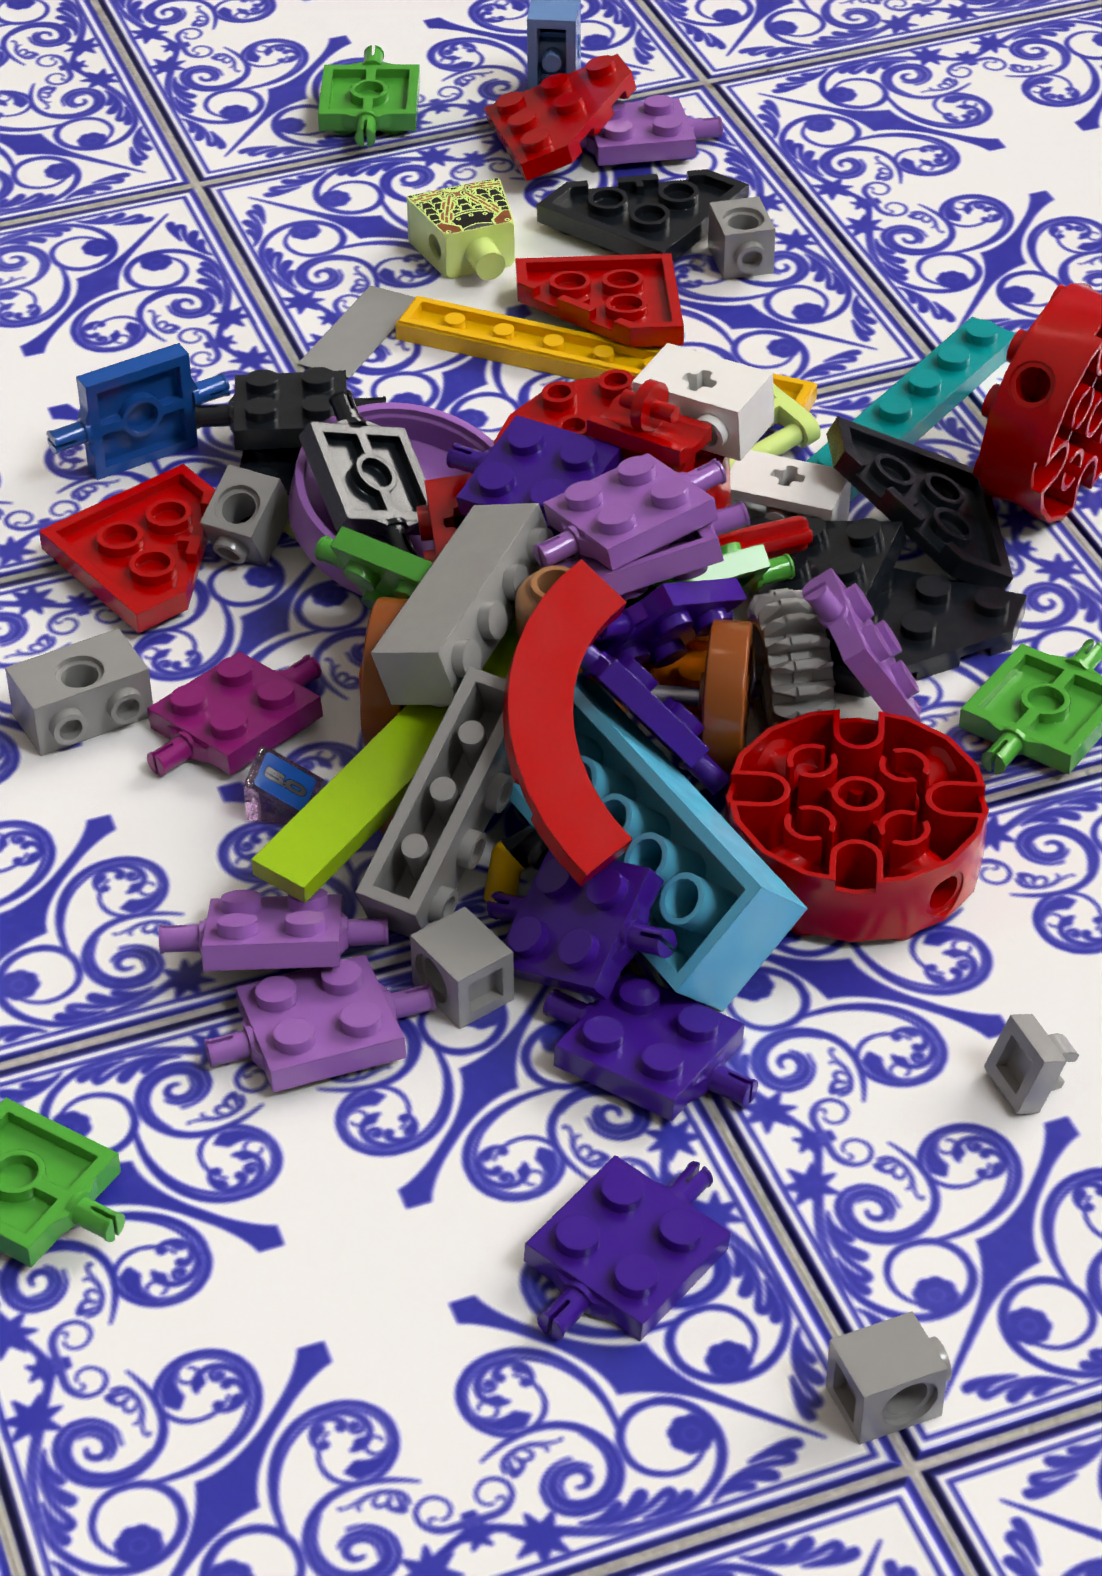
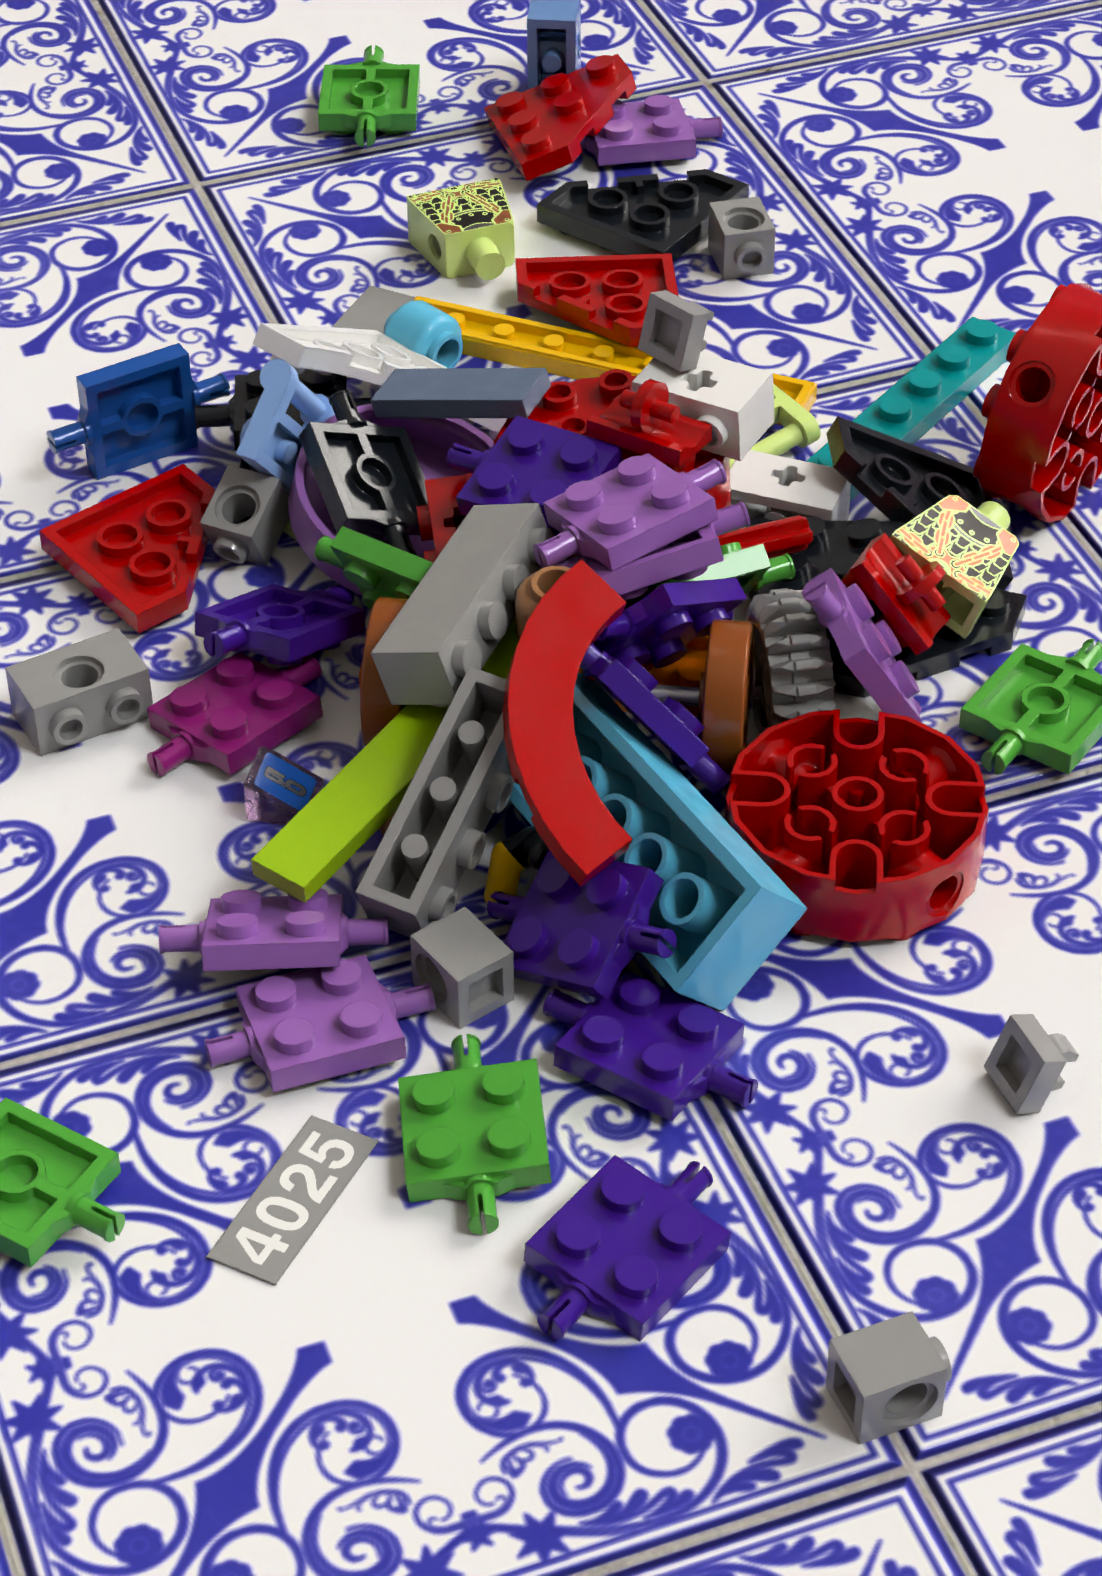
none -> dark purple plate [195,583,366,666]
none -> light grey sticker [206,1115,379,1285]
none -> light blue plate [236,359,335,493]
none -> white plate [253,323,507,440]
none -> sand blue tile [370,368,551,418]
none -> medium azure head [384,300,463,368]
none -> bright green plate [398,1034,552,1235]
none -> light grey tile [638,290,714,372]
none -> red hips [841,533,951,655]
none -> torso [890,495,1019,639]

